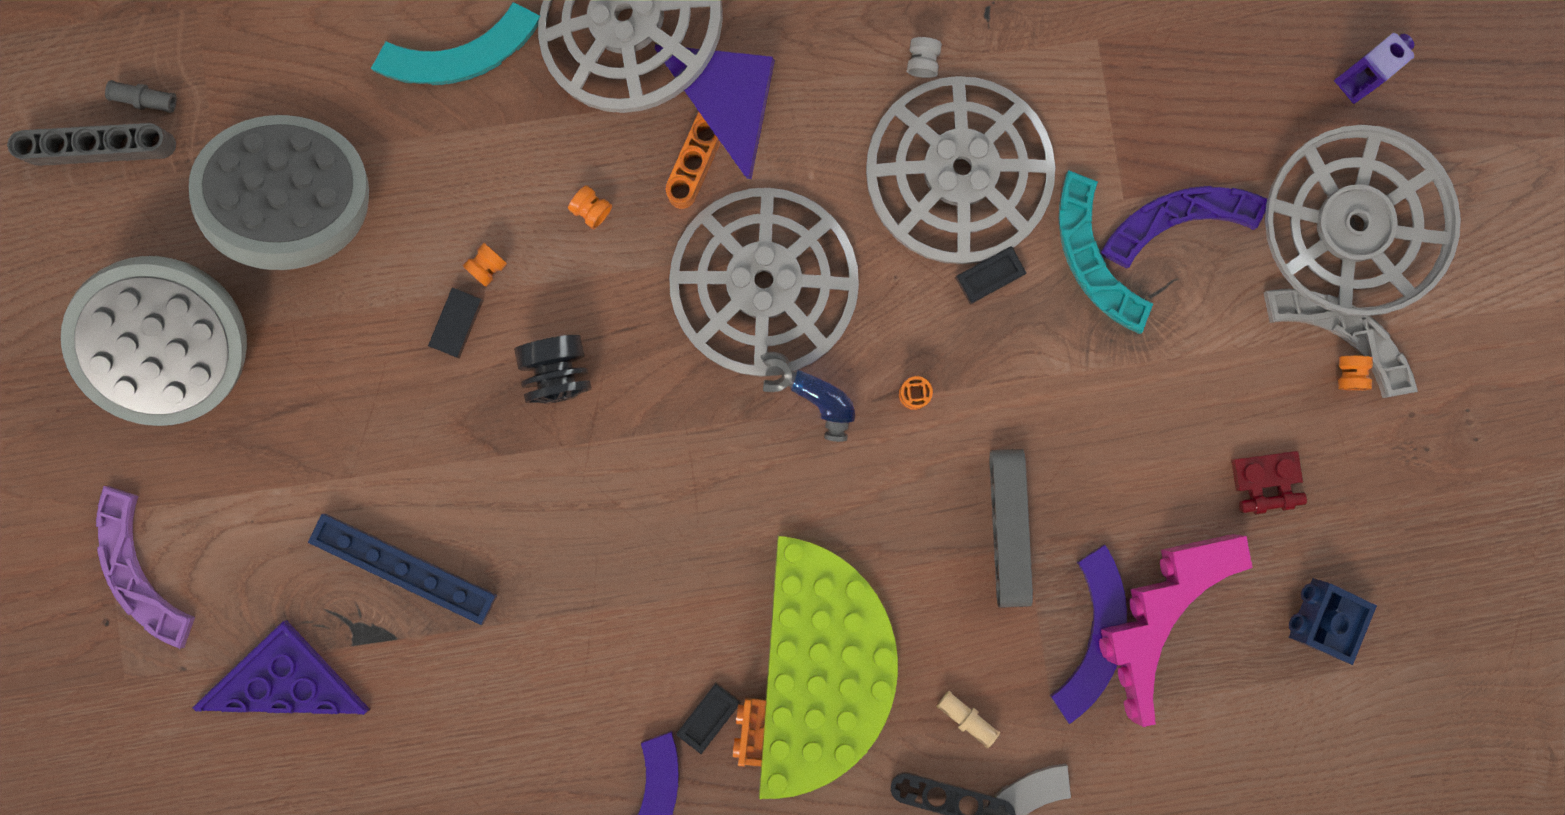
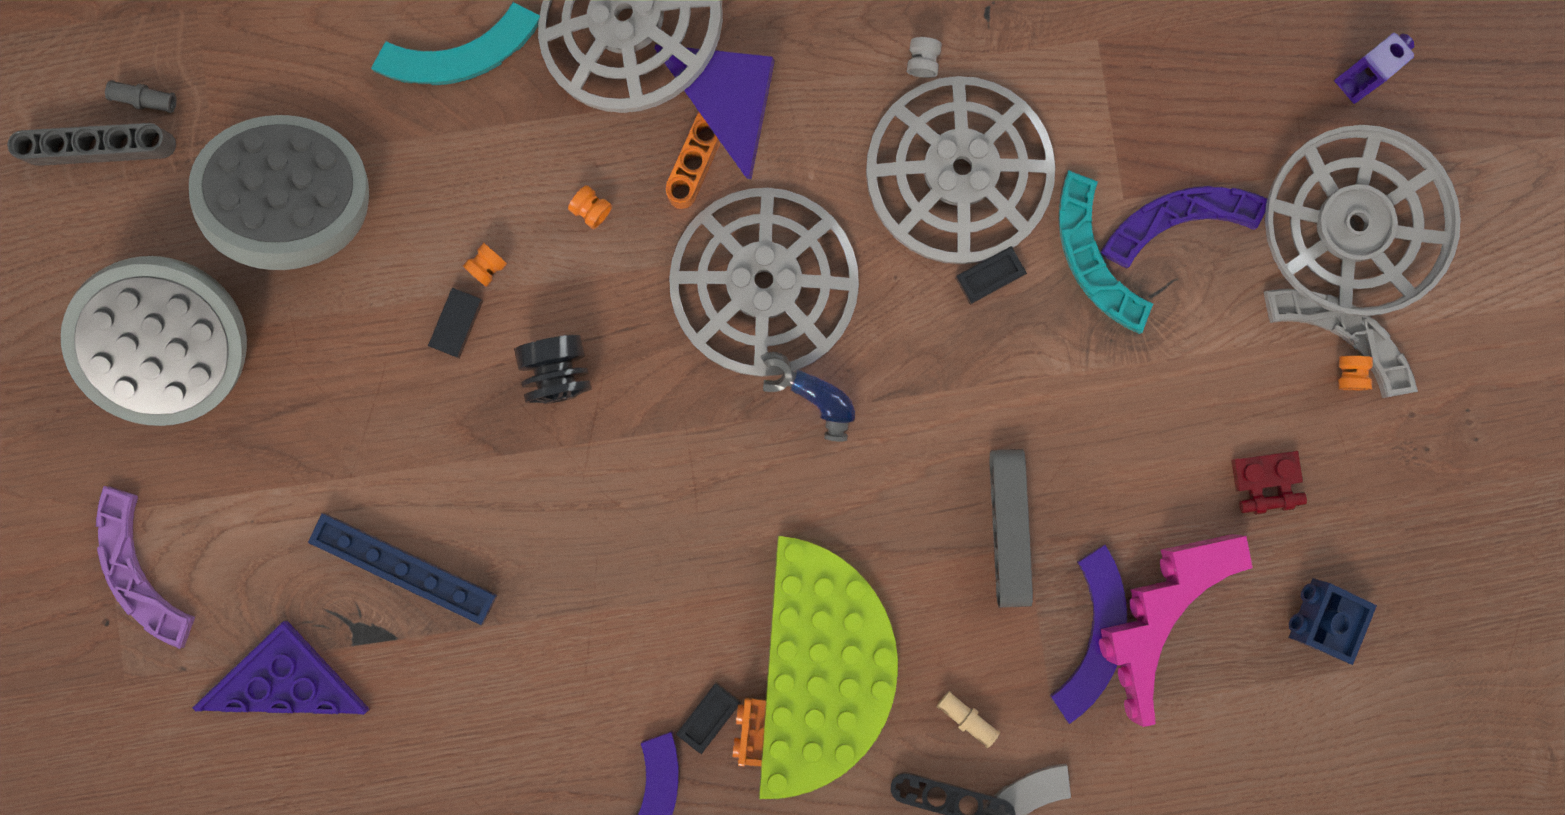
orange wheel [898,376,933,410] -> none

